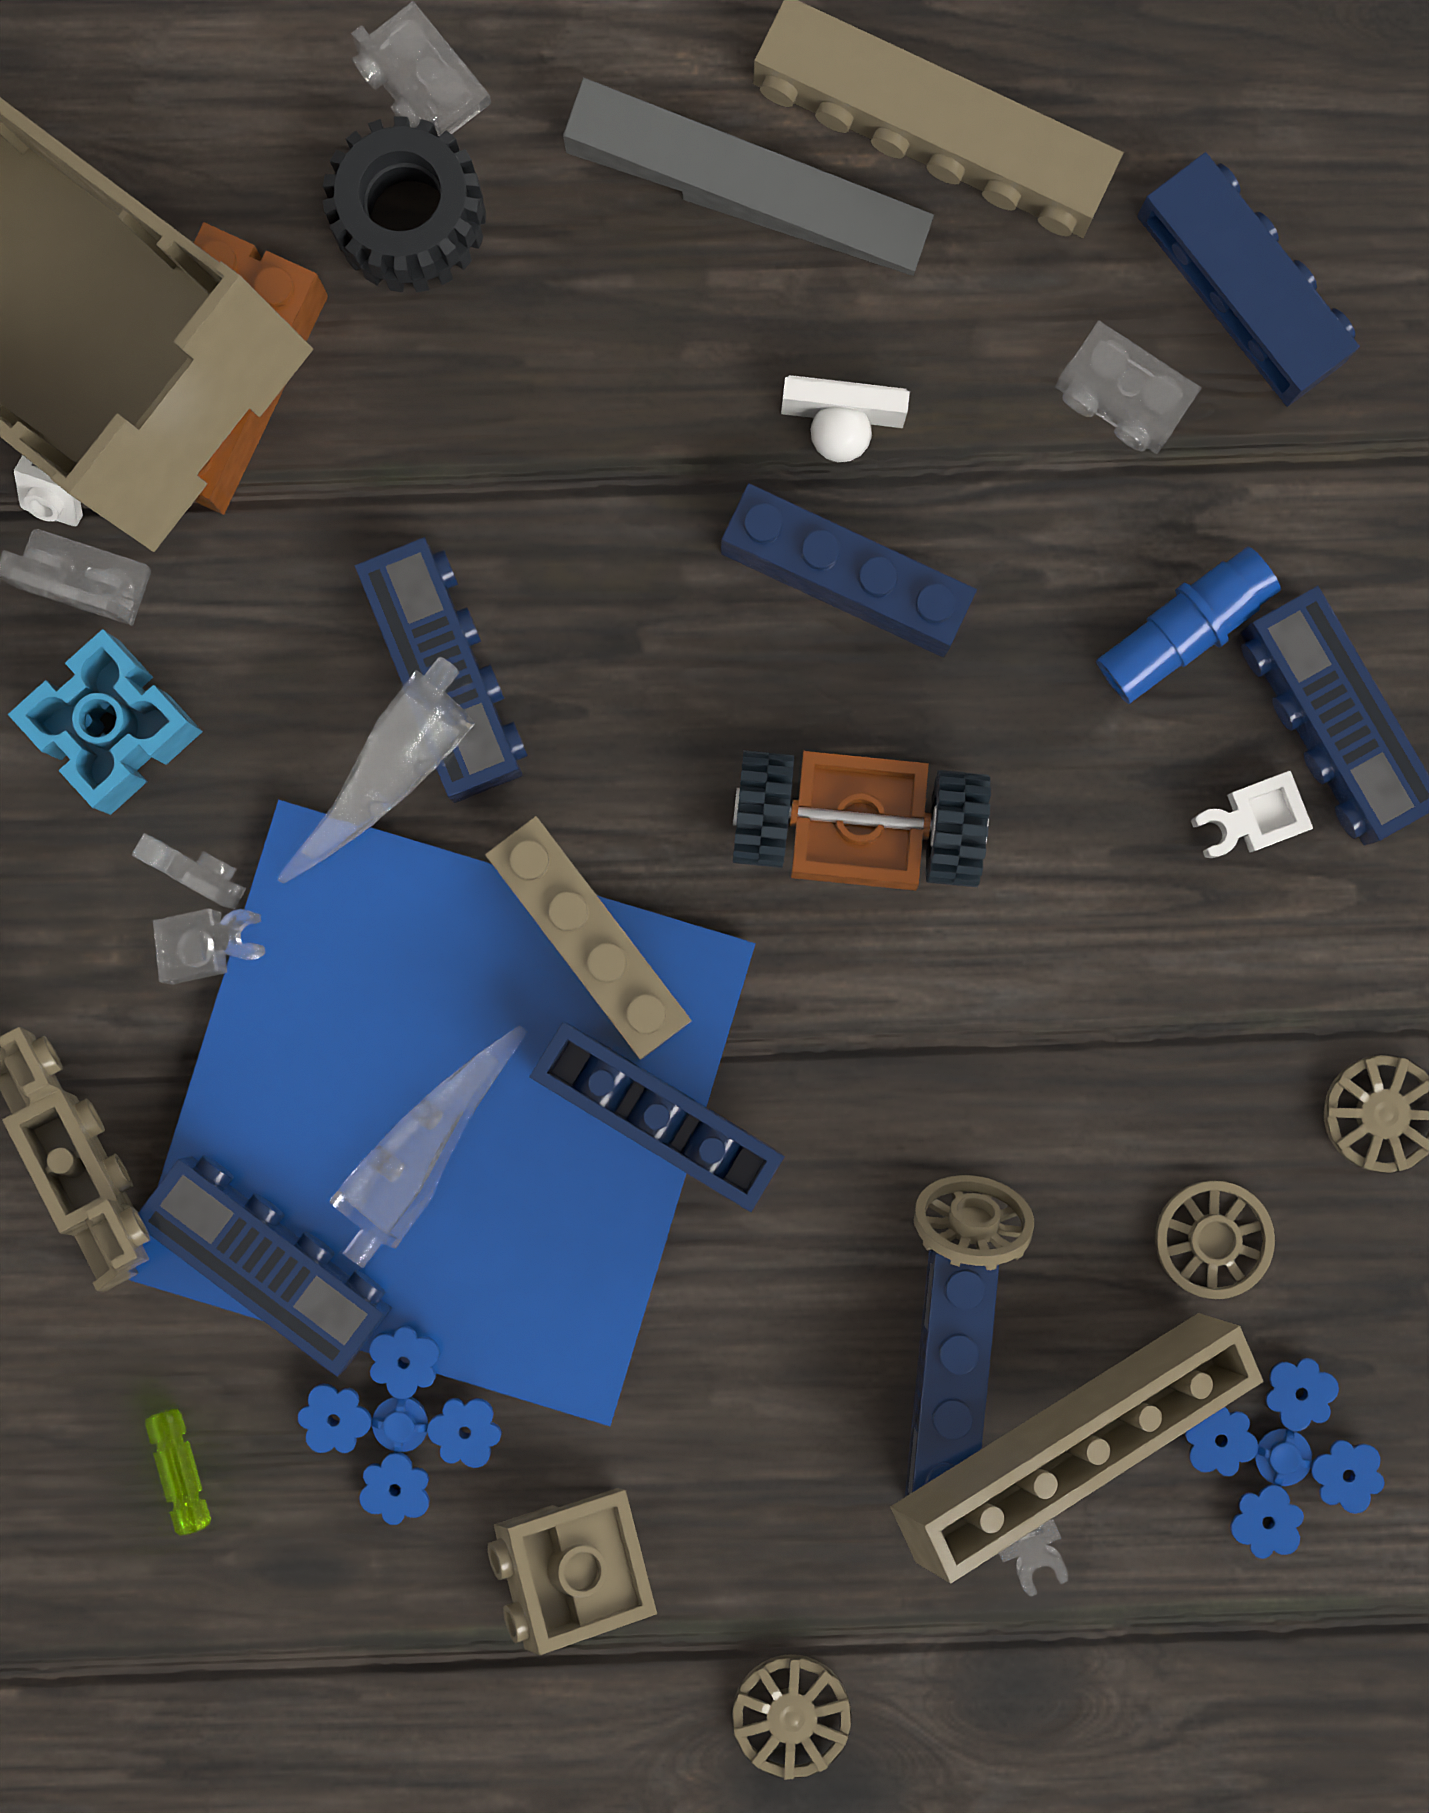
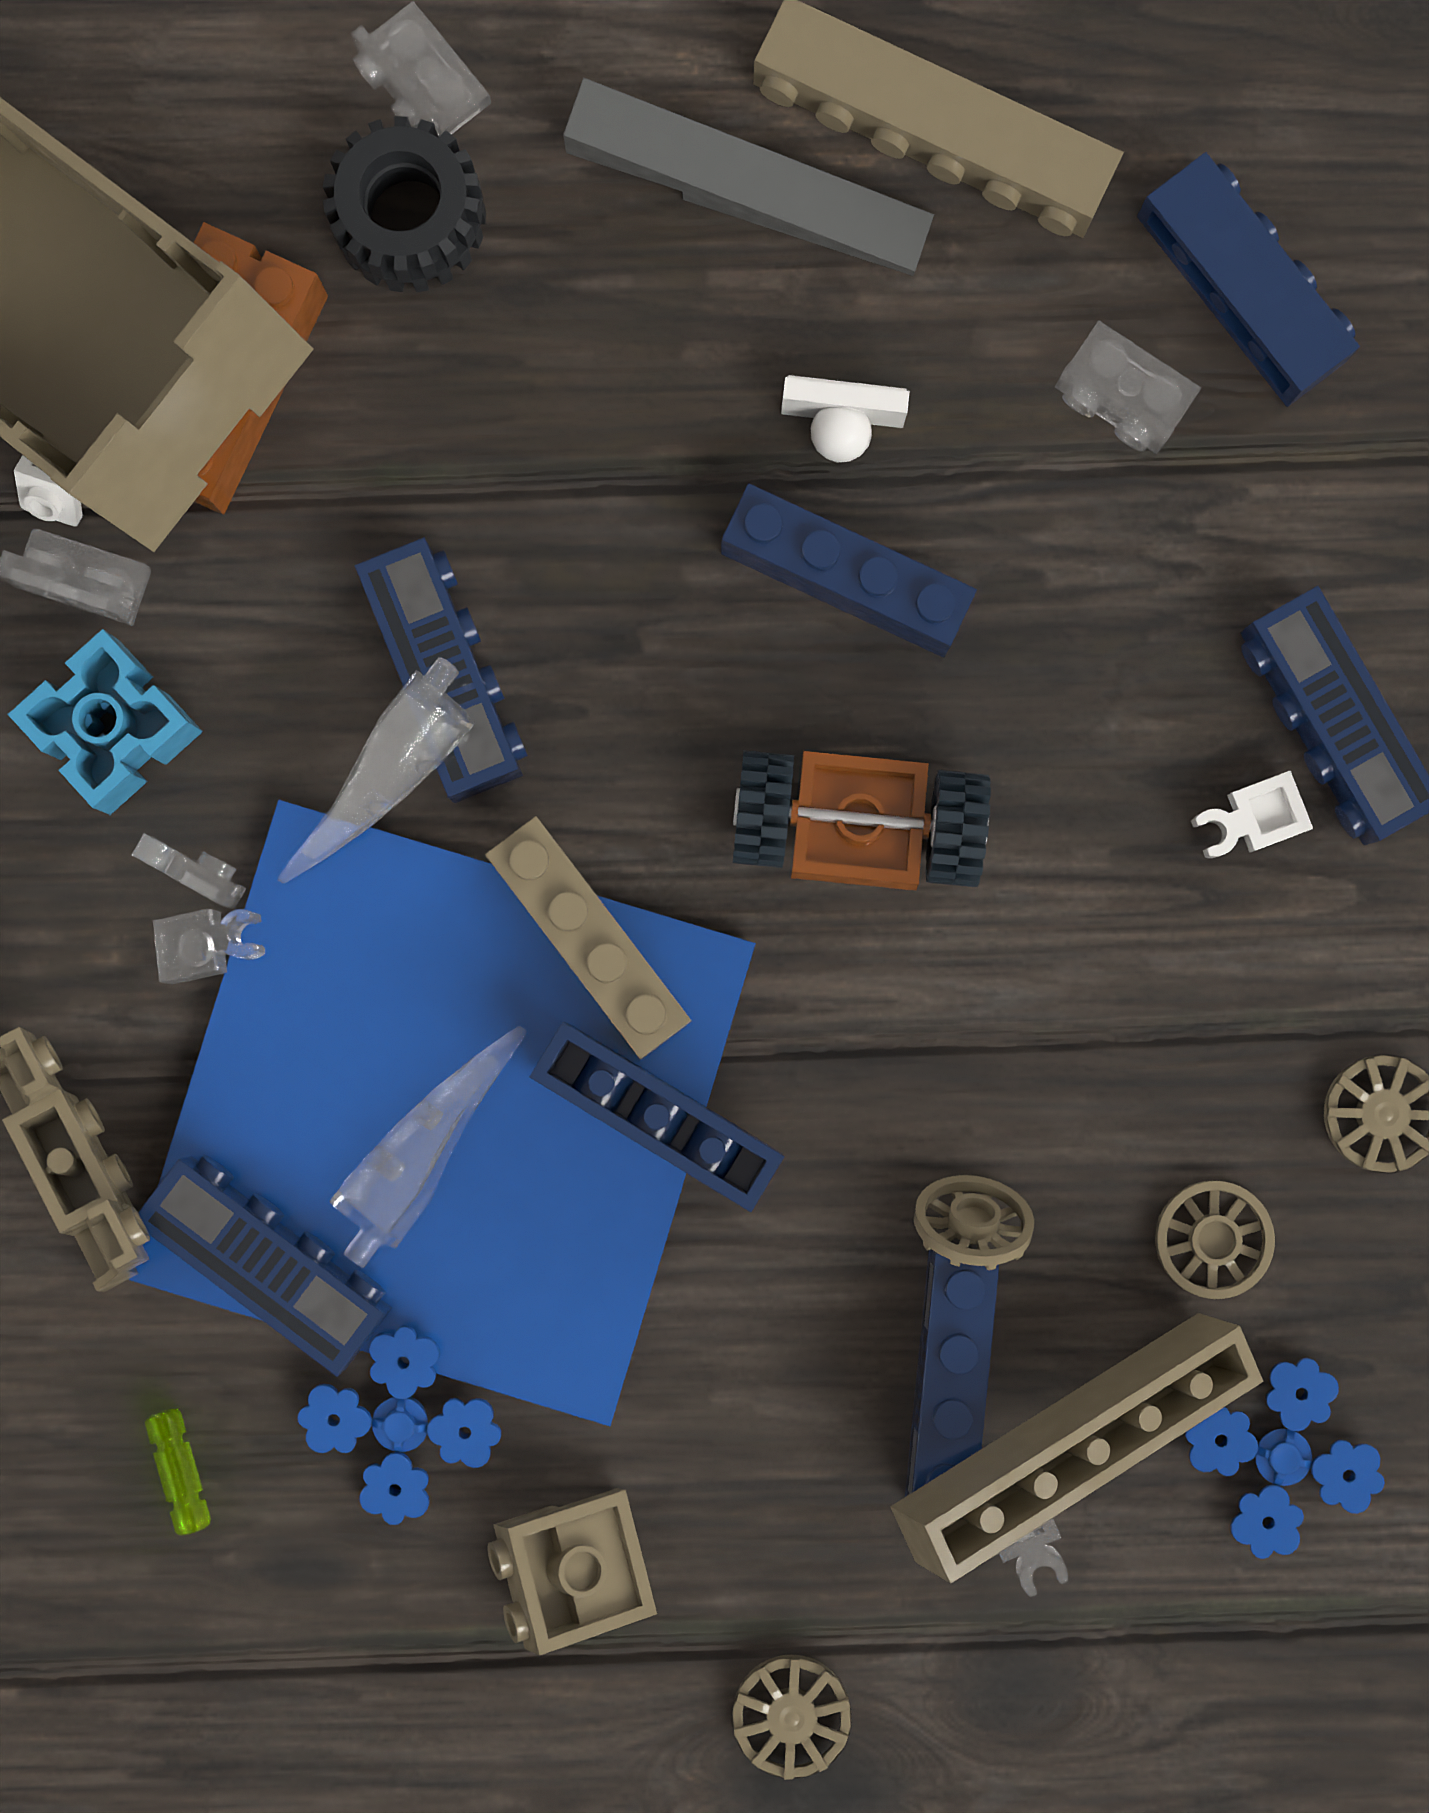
blue piece [1096,546,1281,704] -> none

